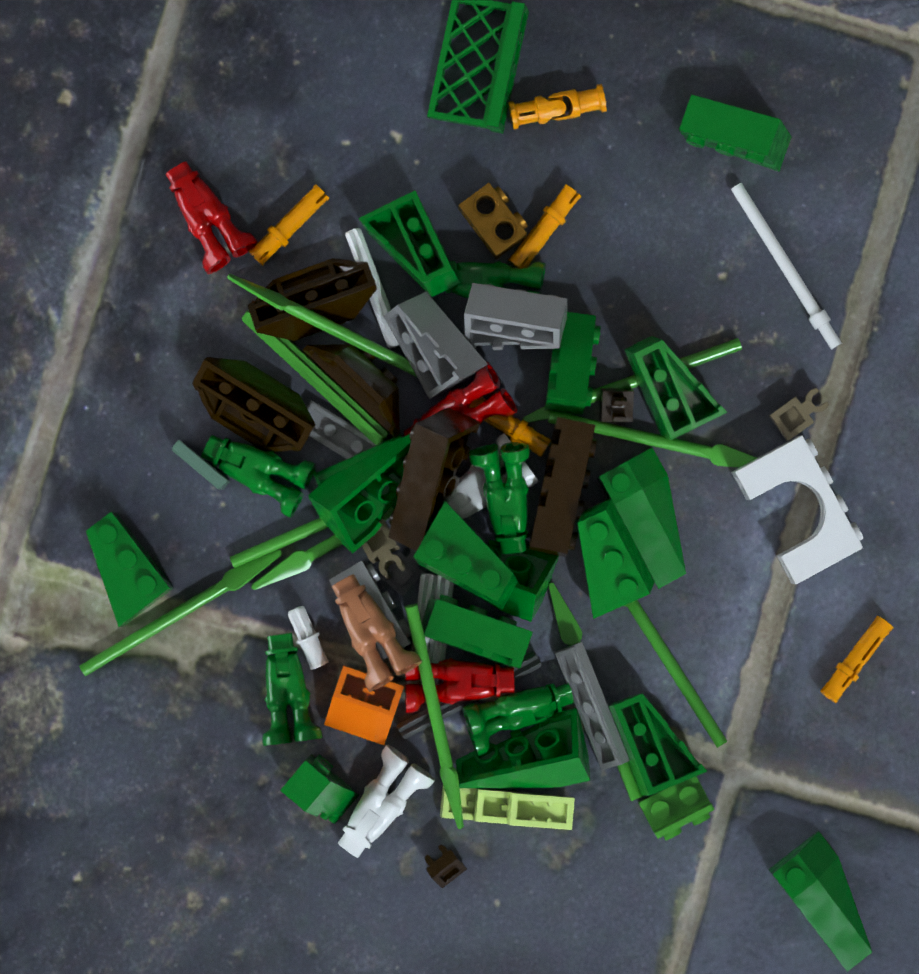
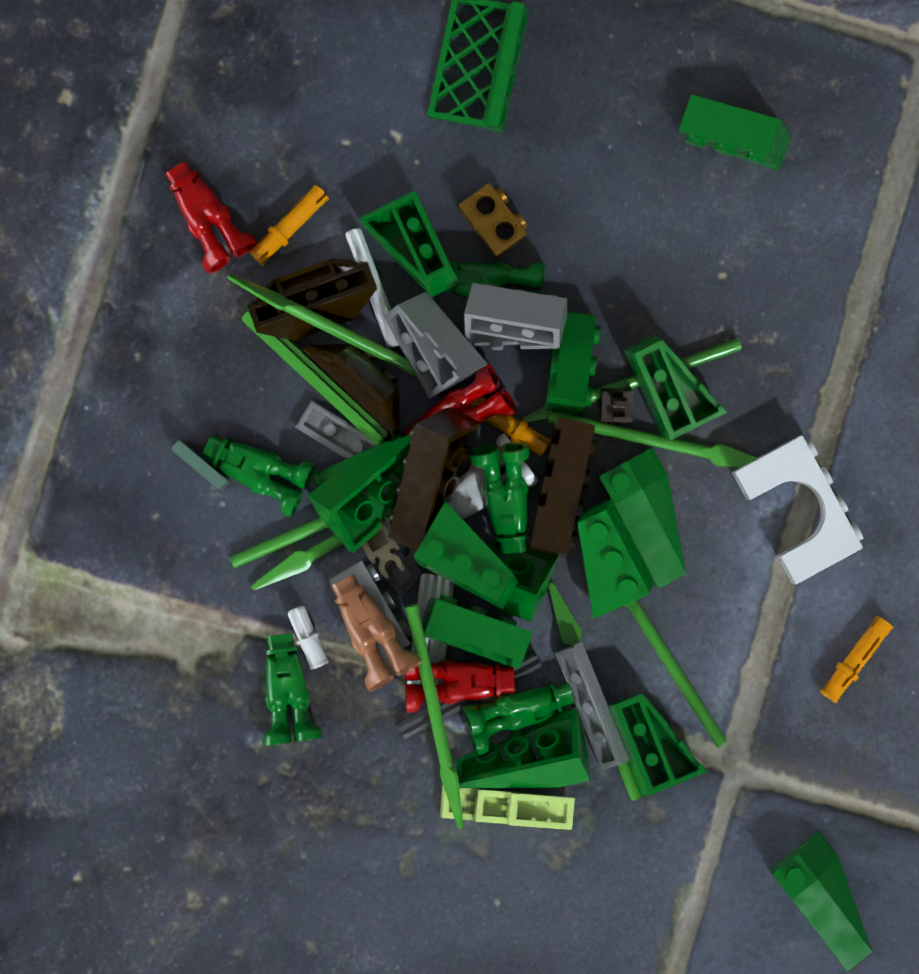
bright green piece [79,549,282,676] -> none
green wedge [86,512,174,627] -> none
dark brown wedge [192,357,316,452] -> none
green wedge [280,754,359,824] -> none
orange slope [324,664,405,745] -> none
white piece [338,745,435,858] -> none
dark brown tile [425,845,467,888] -> none
light orange piece [508,84,607,130] -> none
light orange pin [508,184,582,268] -> none
bright green bracket [638,776,715,840] -> none
white bar [731,183,842,350] -> none
dark tan plate [769,388,829,441] -> none

